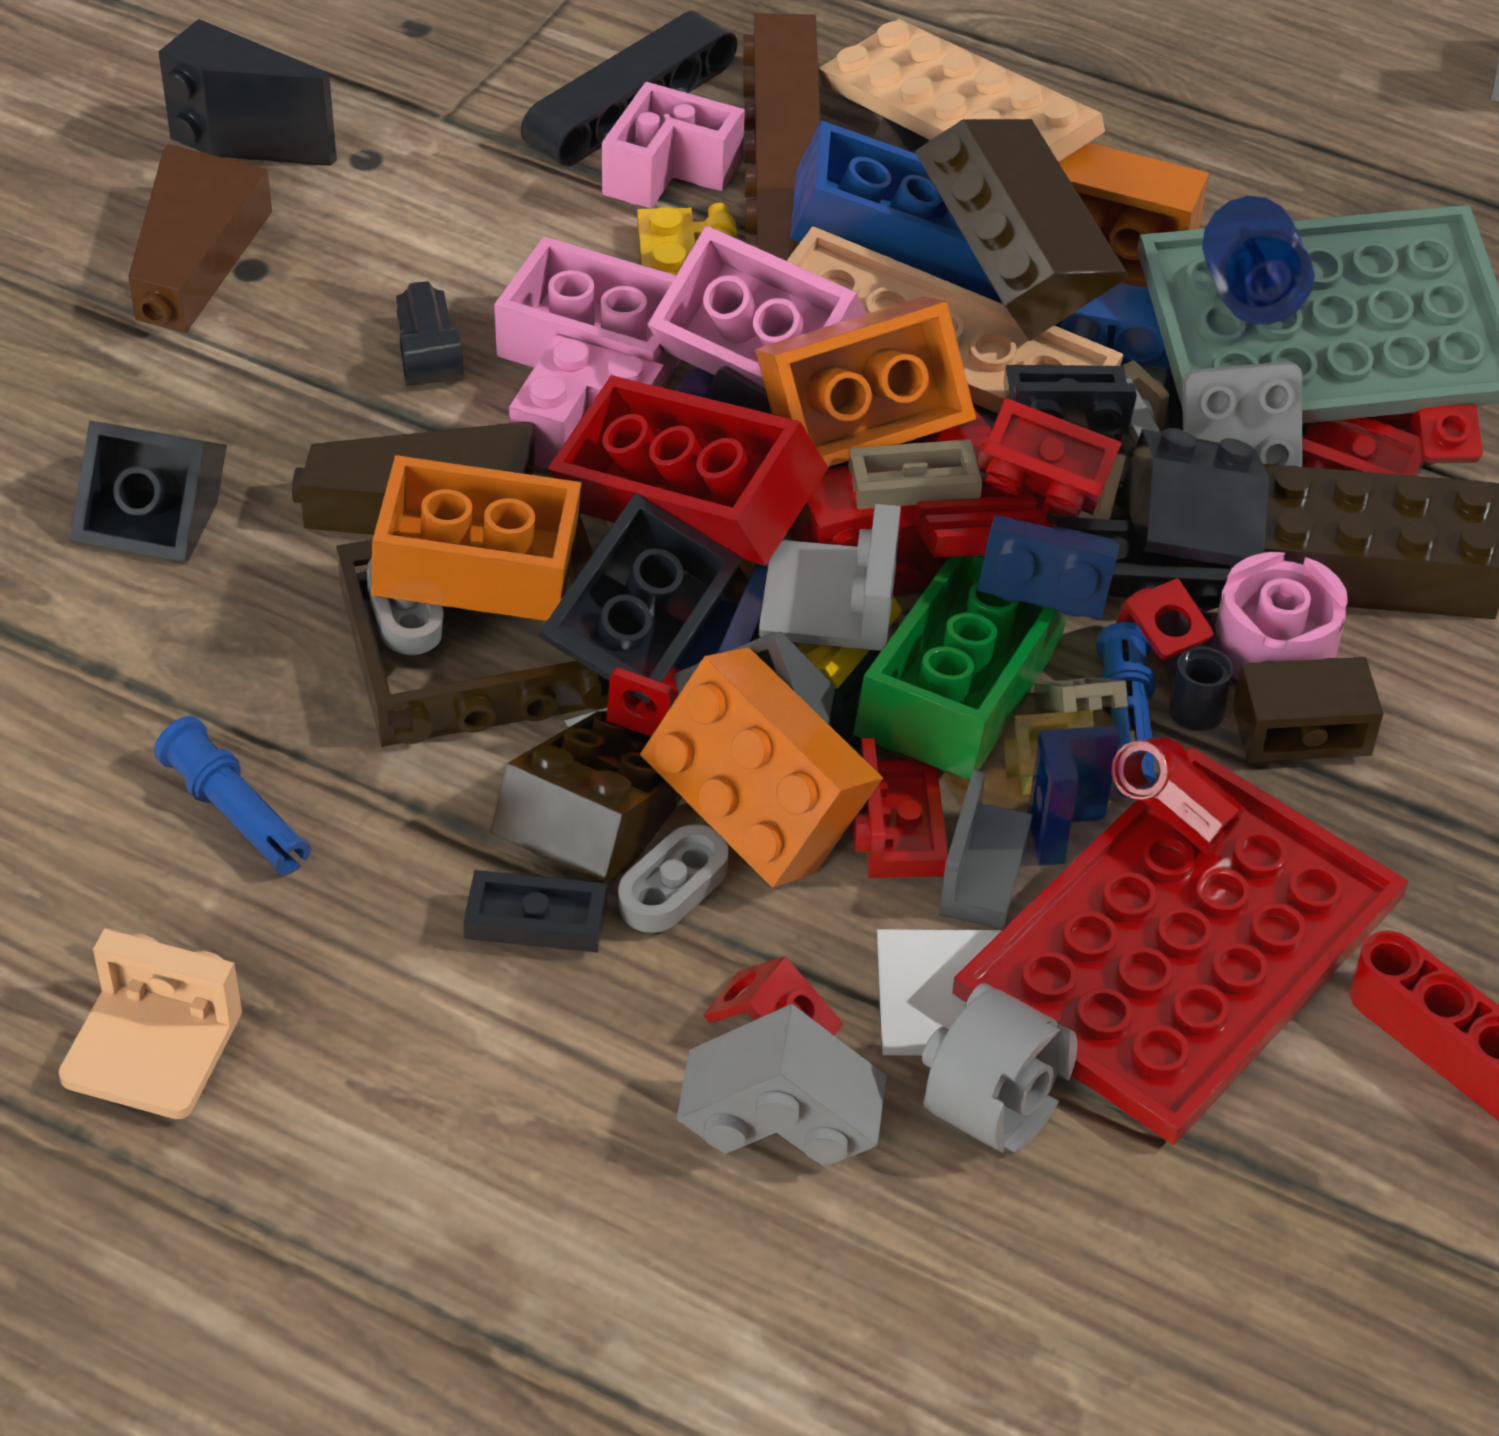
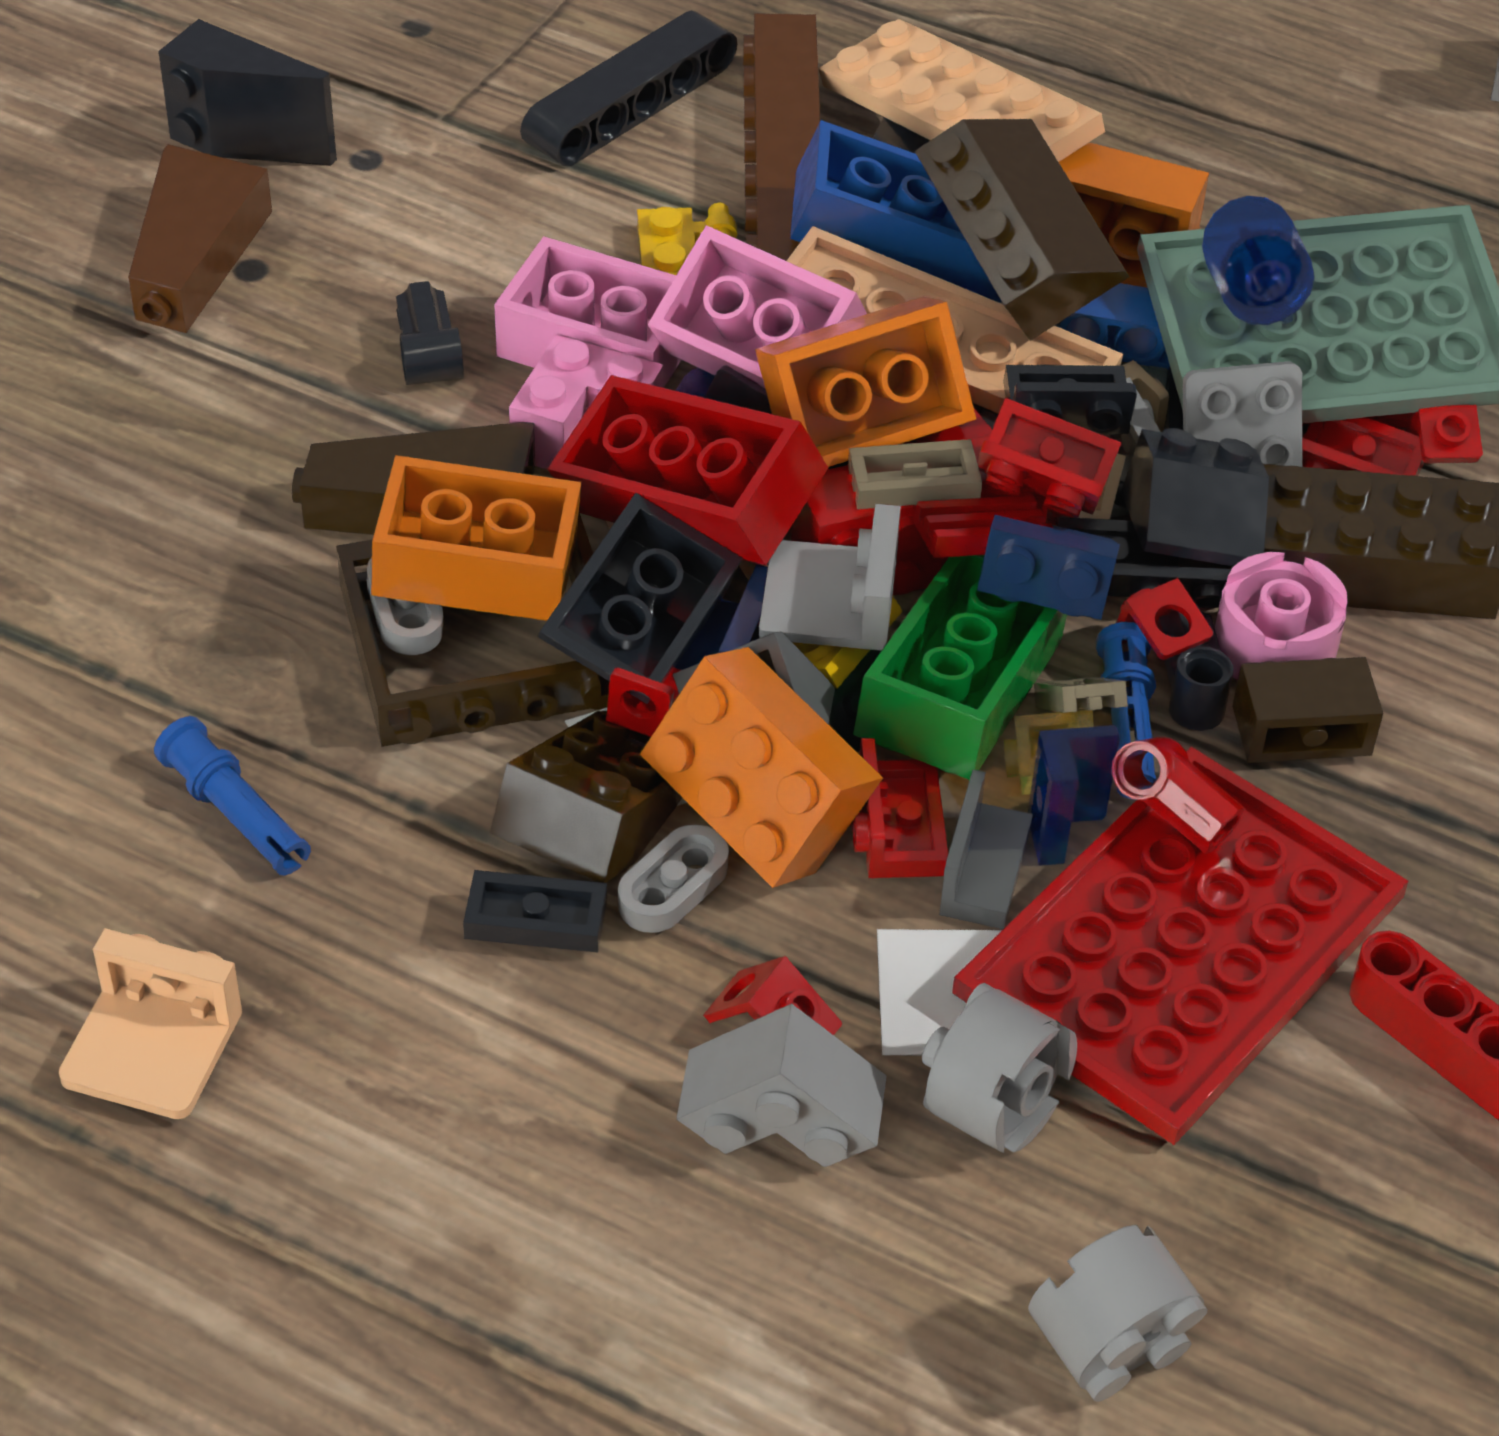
black slope [70,420,227,562] -> none
bright pink brick [602,82,745,209] -> none
none -> light grey brick [1028,1225,1208,1402]

